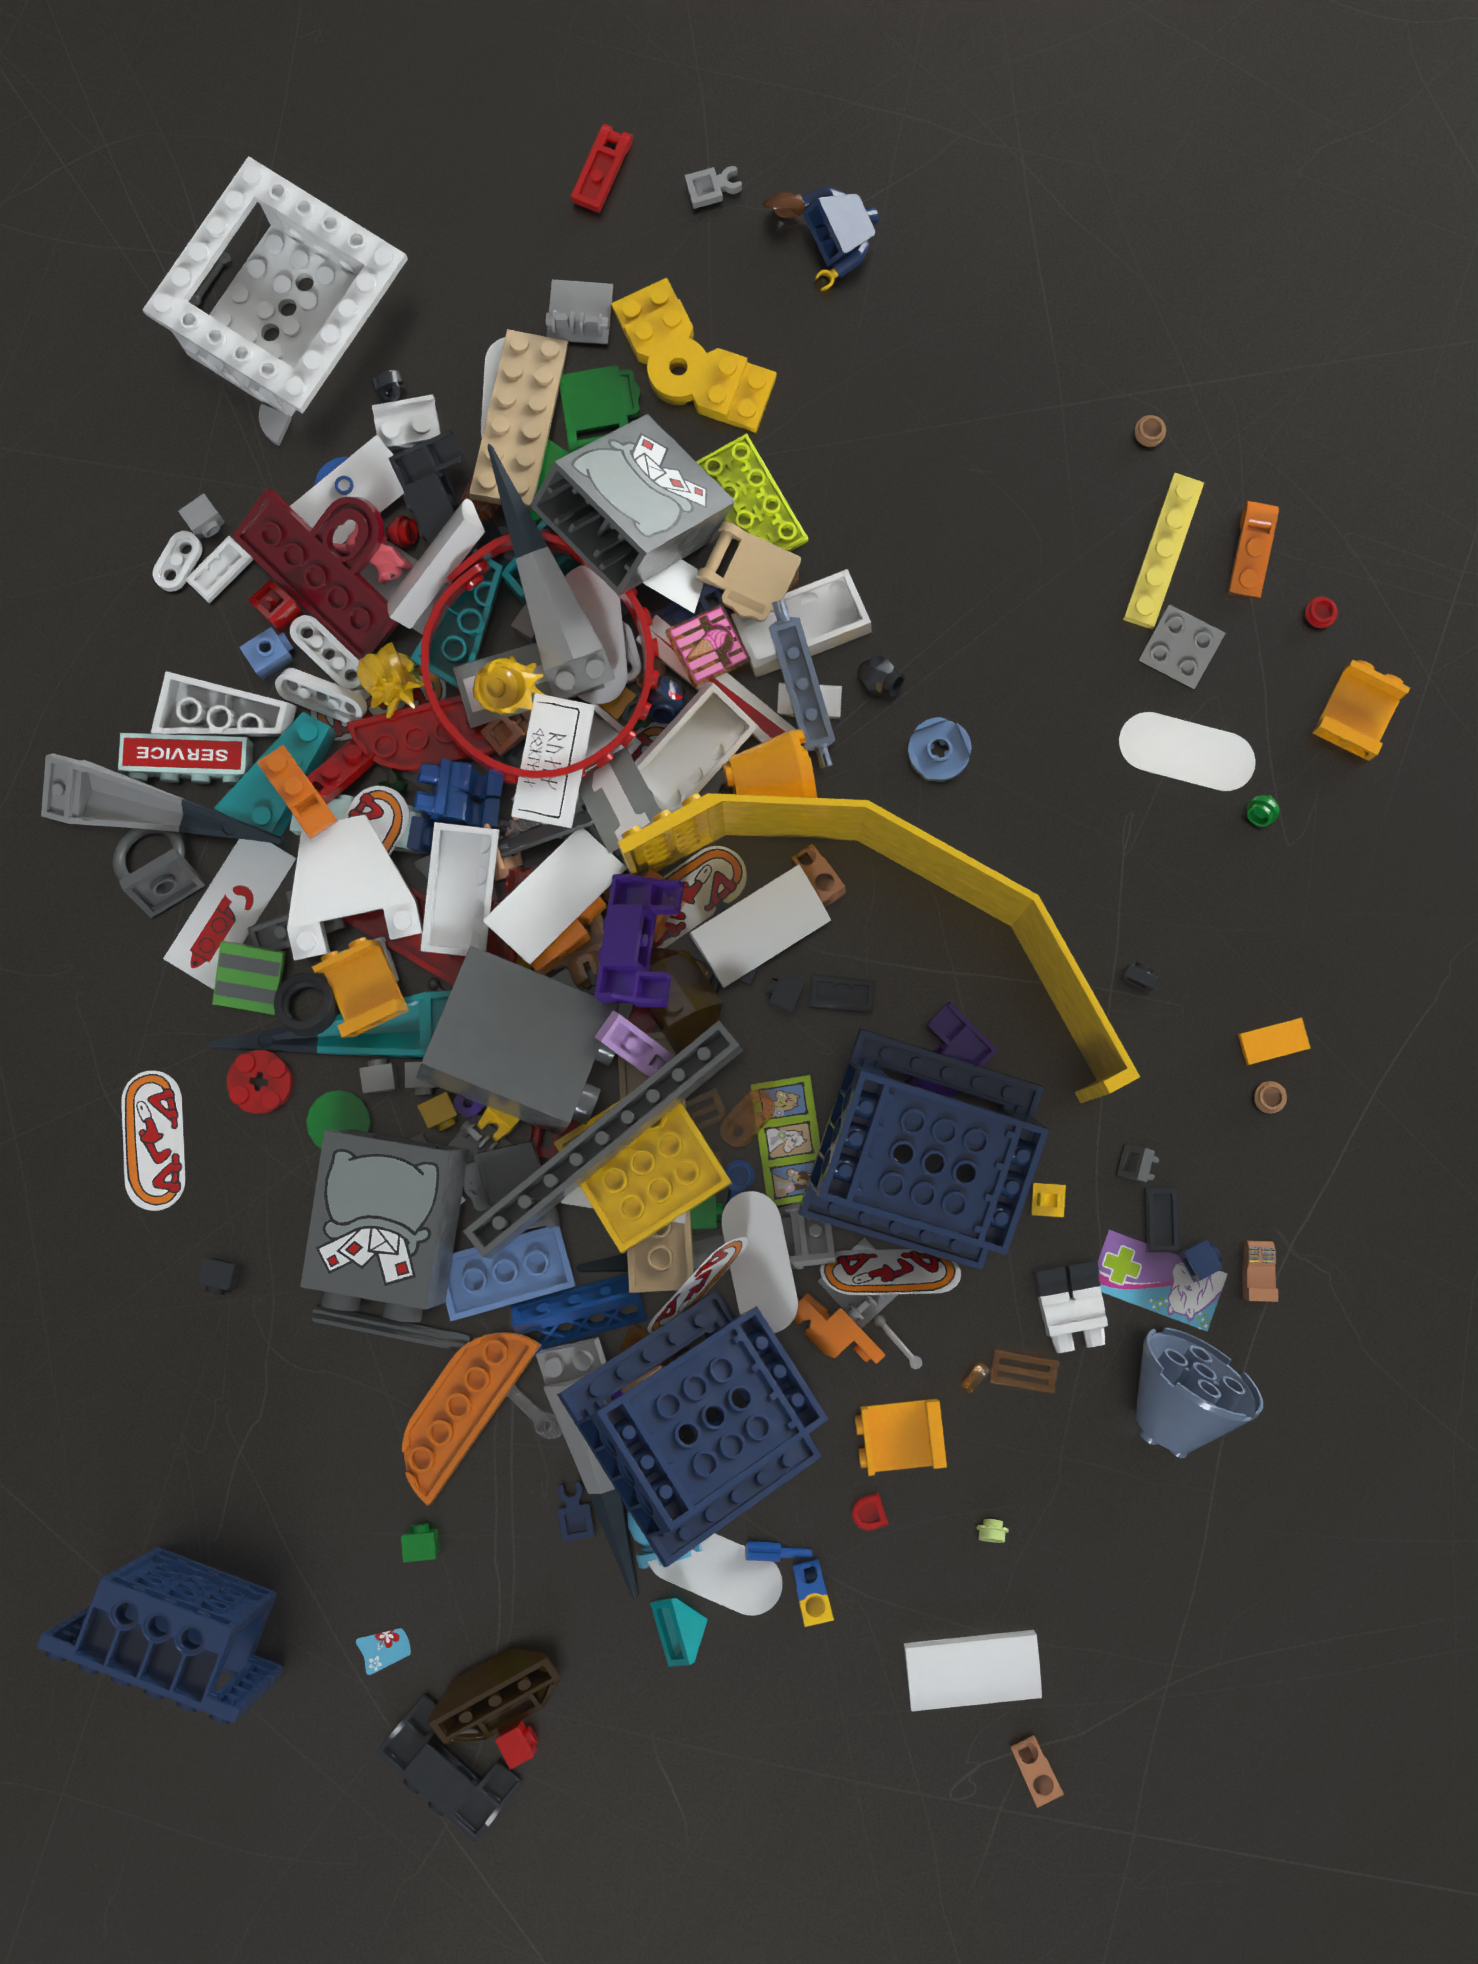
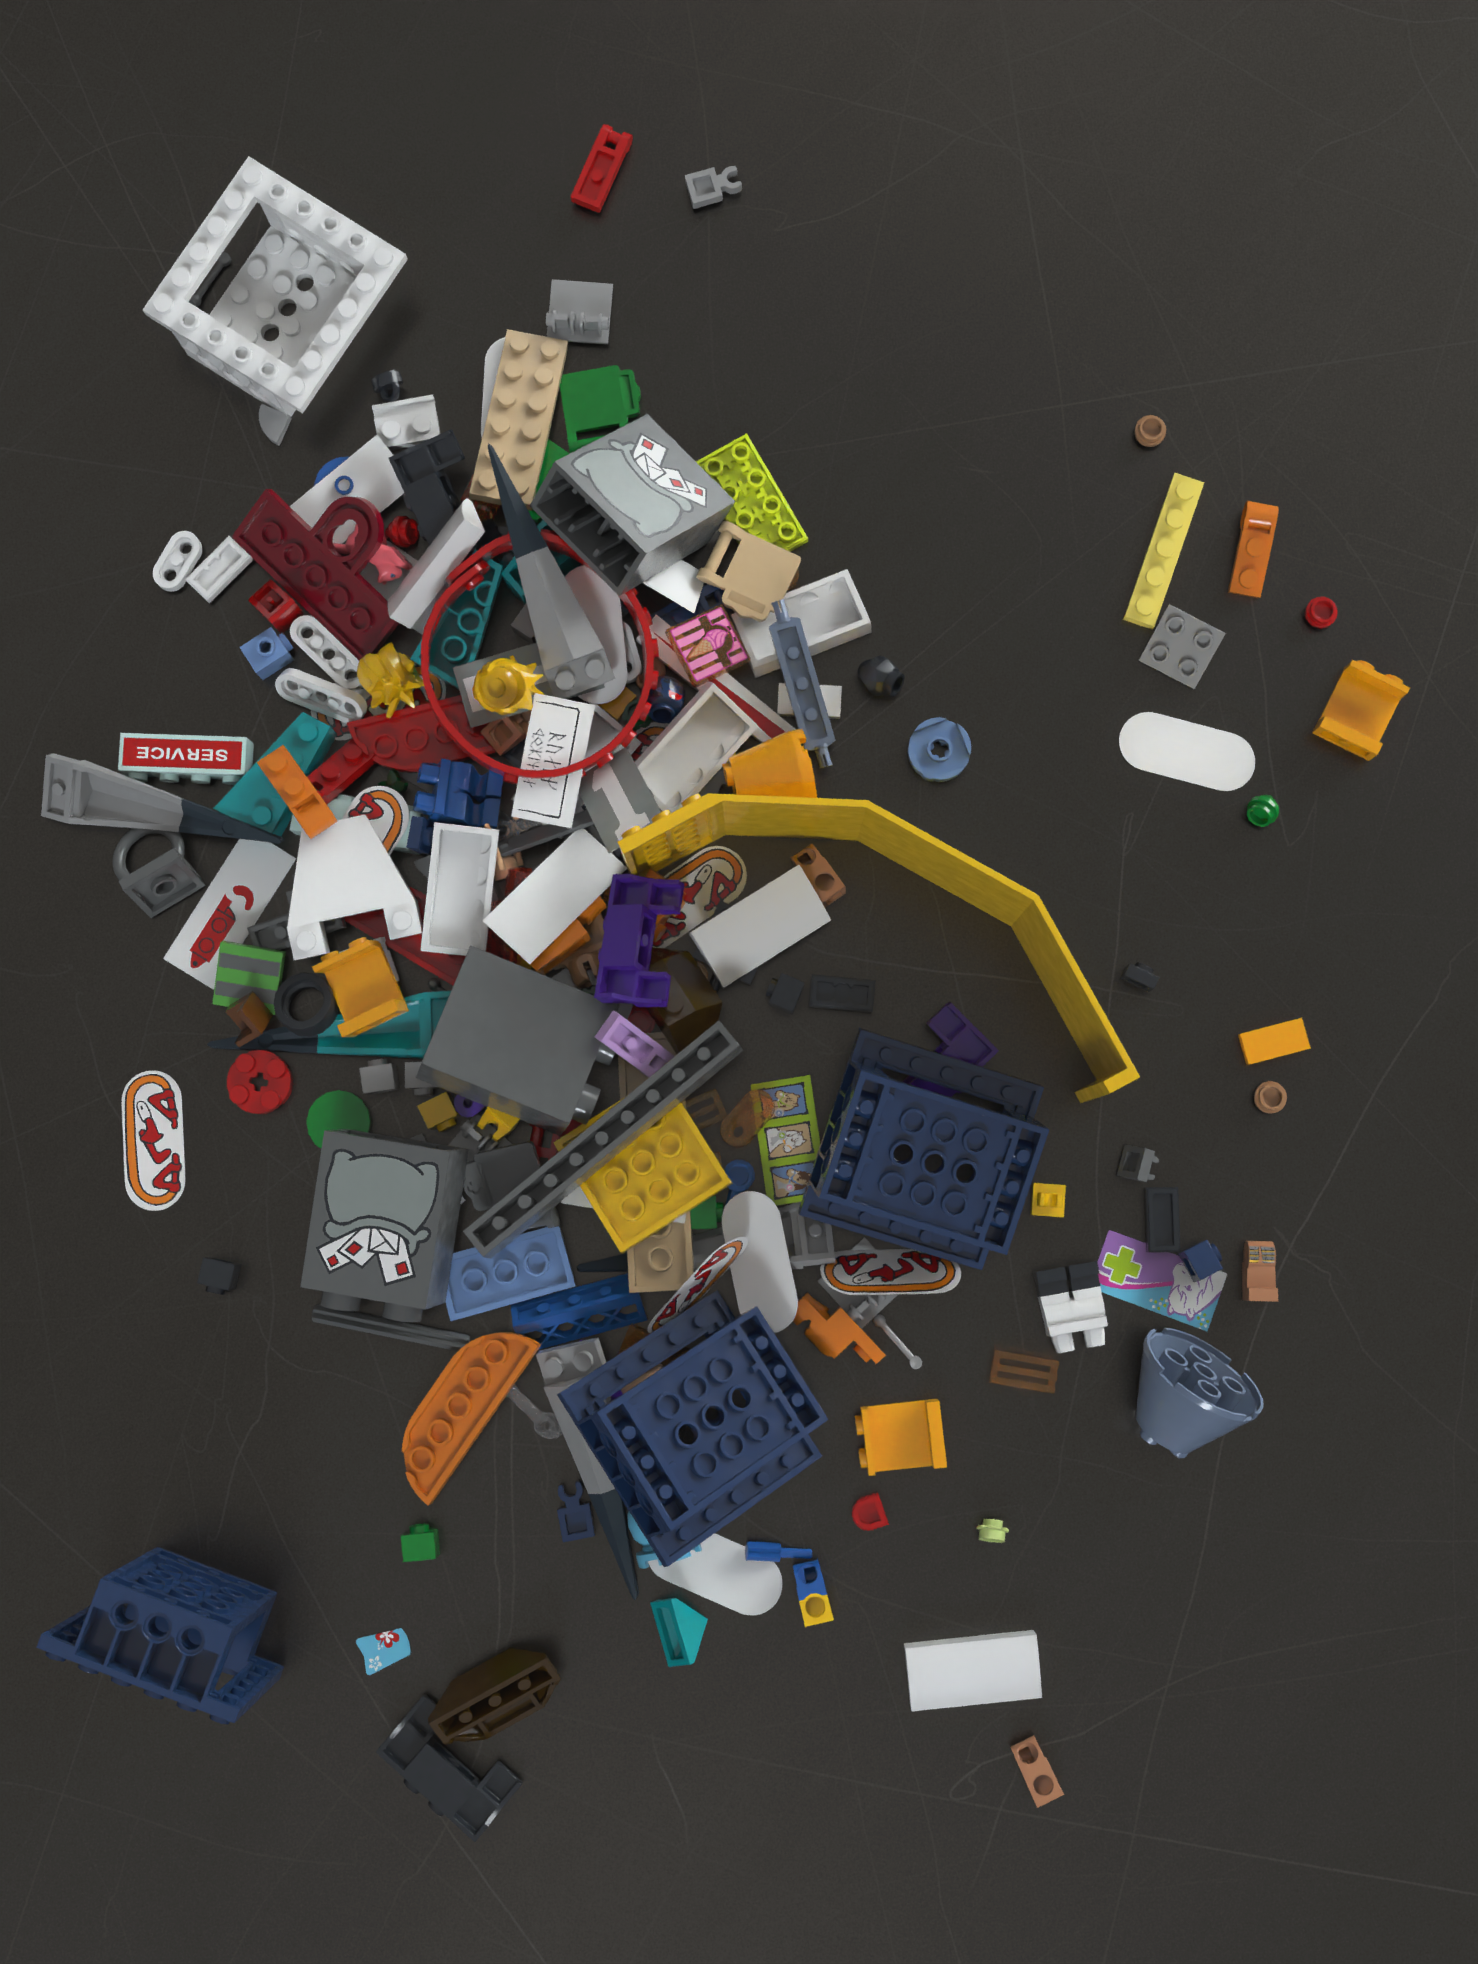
white wedge [151,671,297,737] -> none
light grey plate [178,493,225,540] -> none
red plate [495,1720,538,1770] -> none
yellow plate [611,278,777,433] -> none
dark blue torso [763,187,879,291] -> none
clear orange tile [961,1362,991,1394] -> none
none -> reddish brown panel [225,991,273,1047]

